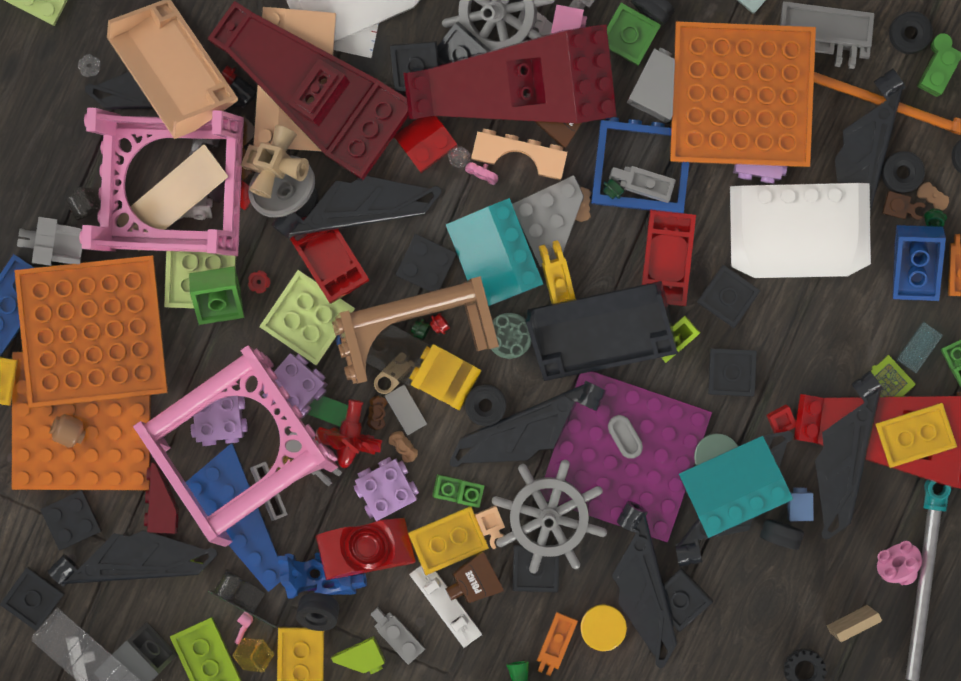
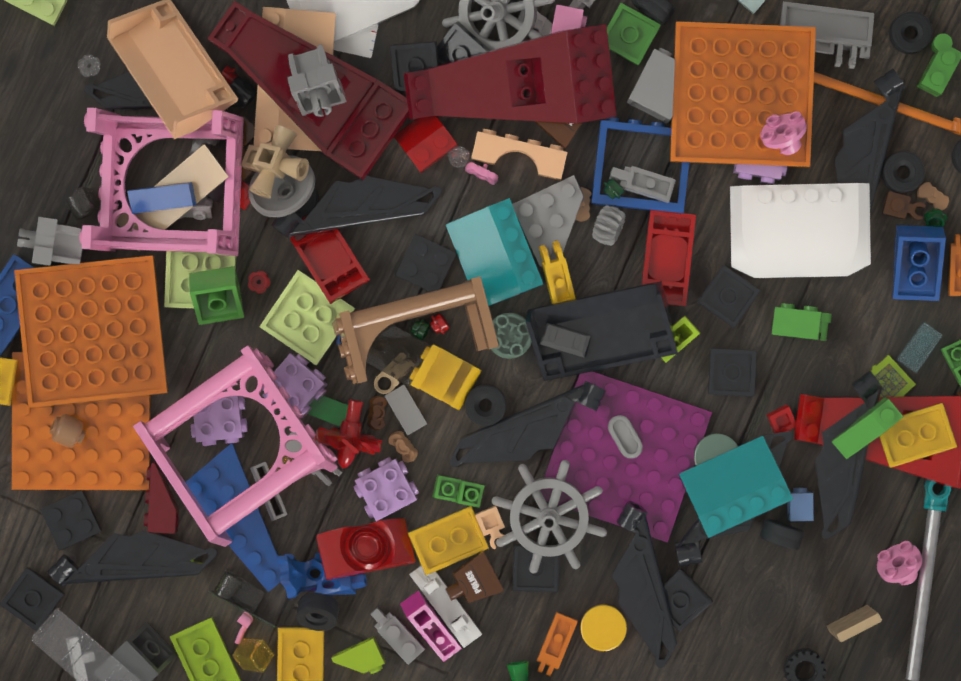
none -> tile [127,182,197,214]
none -> light grey piece [287,44,347,117]
none -> dark pink slope [400,590,462,662]
none -> dark grey tile [540,323,591,358]
none -> light grey gear [592,205,625,246]
none -> bright pink plate [760,111,807,155]
none -> bright green hinge [772,303,832,341]
none -> bright green slope [831,397,903,459]

